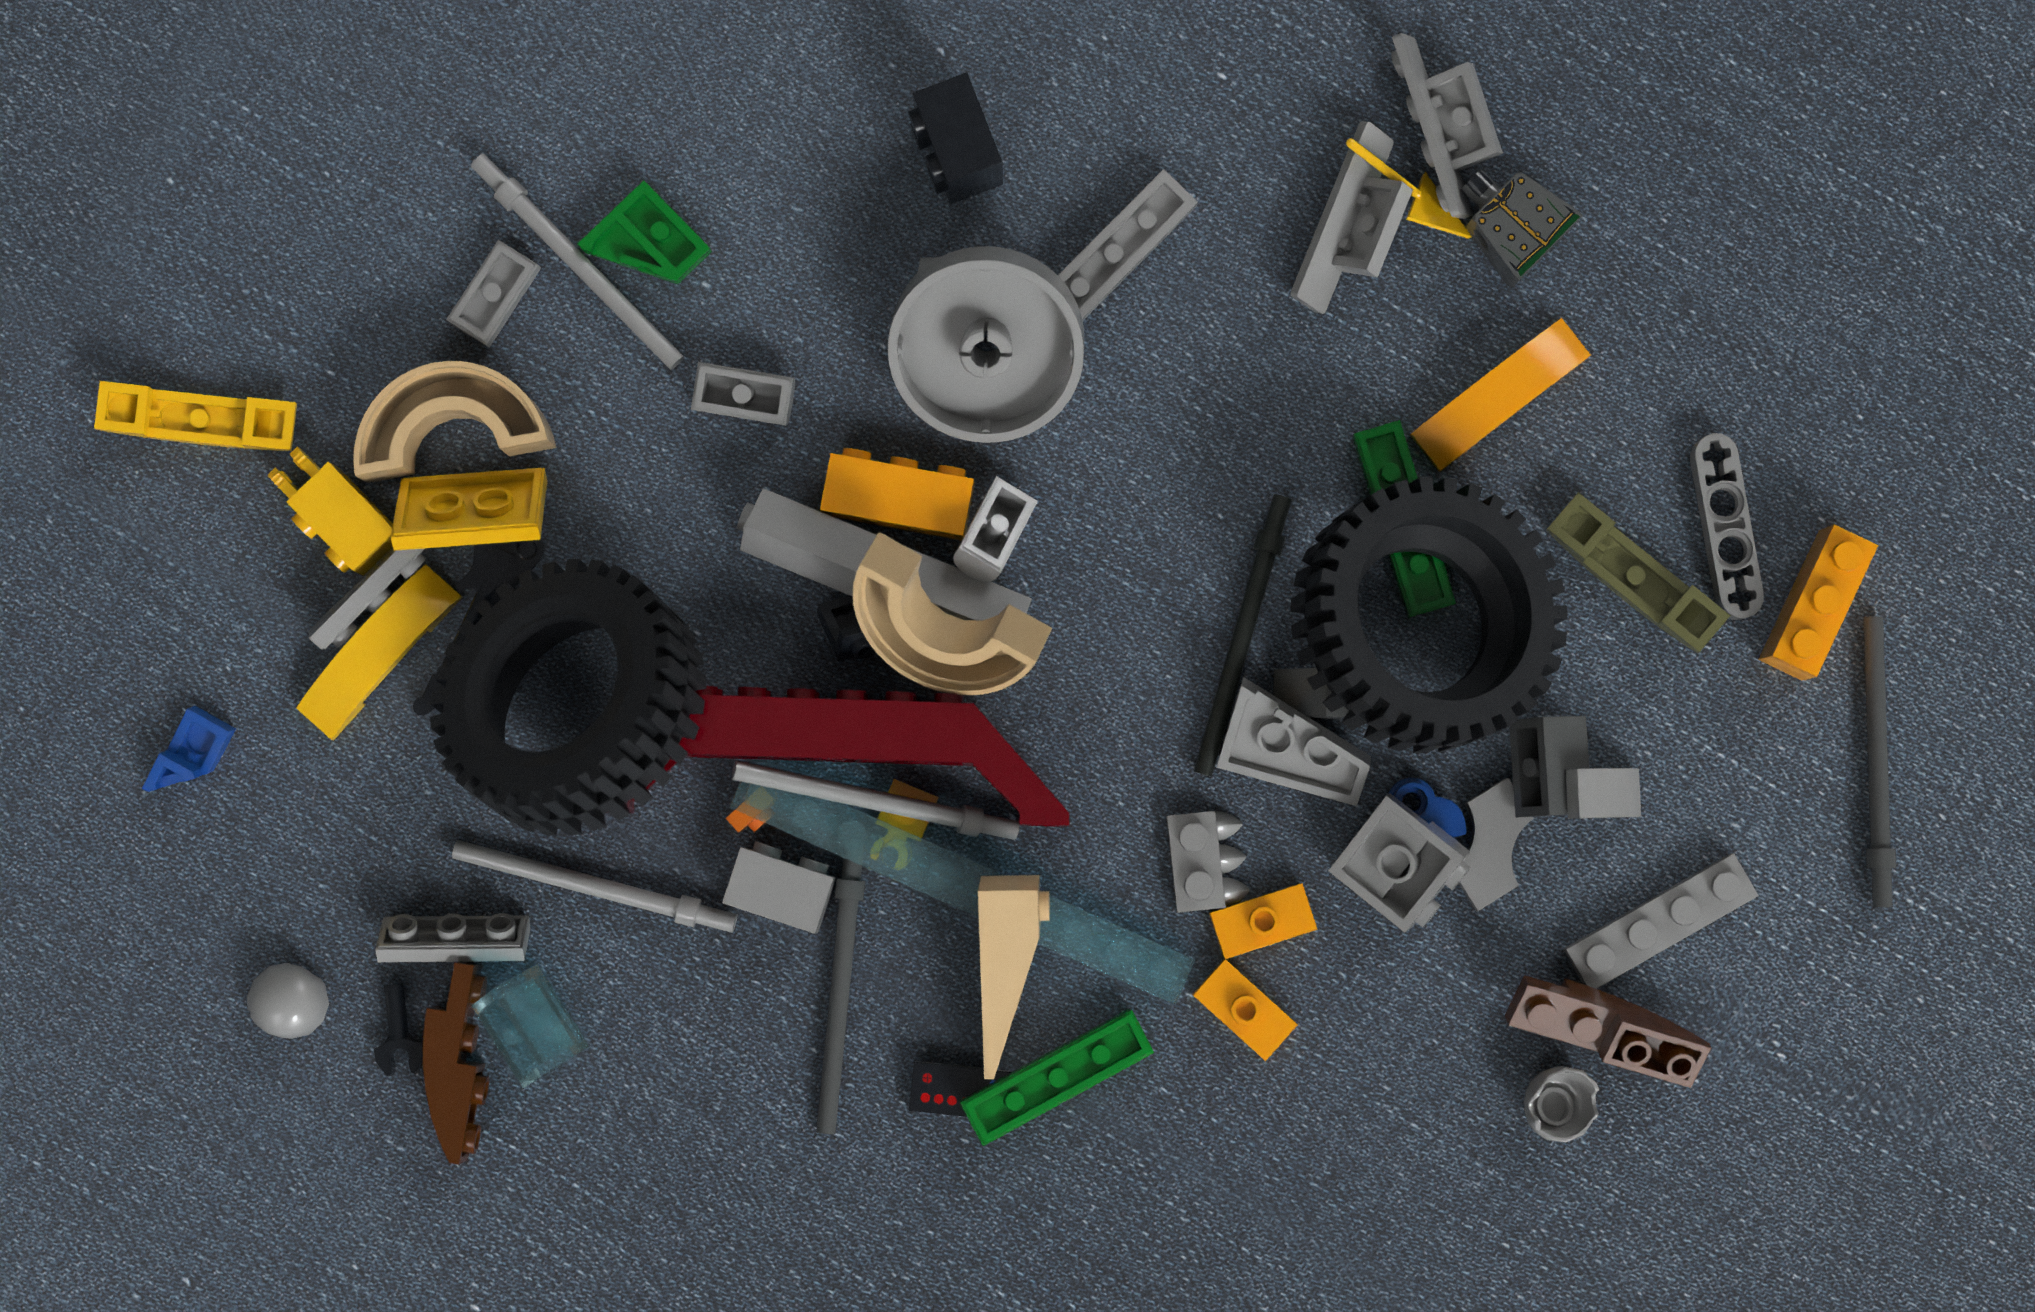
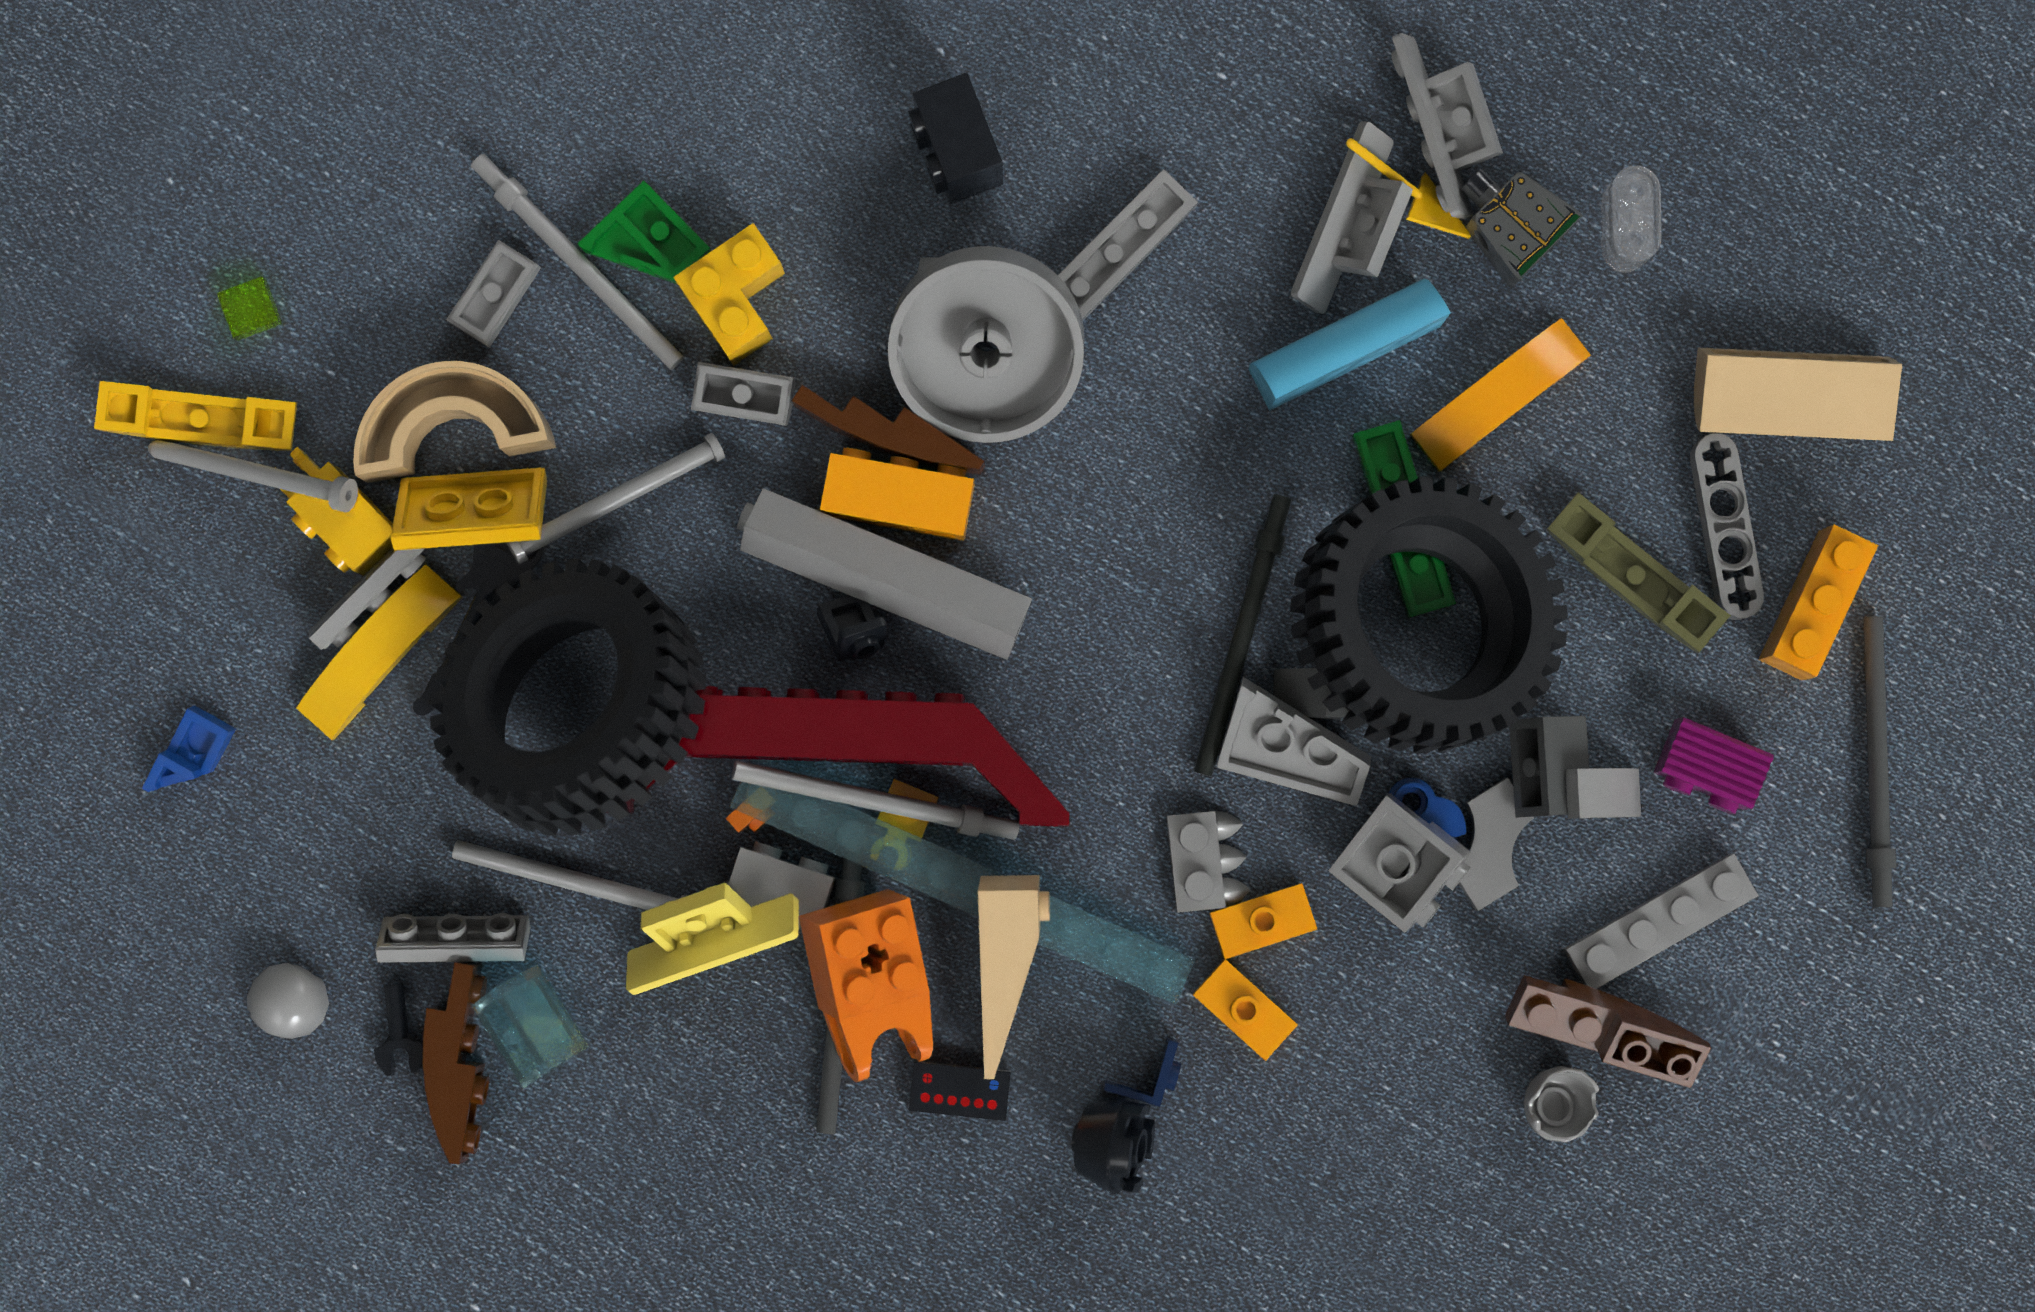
tan brick [853,532,1052,695] -> none
light grey brick [953,476,1038,582] -> none
green tile [958,1009,1154,1146] -> none
none -> light grey bar [148,439,358,513]
none -> clear neon green plate [217,276,282,341]
none -> light grey bar [506,433,725,565]
none -> light yellow bracket [626,883,799,995]
none -> yellow brick [673,223,785,366]
none -> reddish brown slope [791,385,985,475]
none -> orange brick [799,889,933,1082]
none -> black cone [1071,1097,1155,1195]
none -> dark blue bracket [1102,1037,1181,1107]
none -> medium azure brick [1248,278,1451,411]
none -> clear brick [1601,166,1662,273]
none -> magenta brick [1654,717,1774,815]
none -> tan brick [1694,348,1902,441]

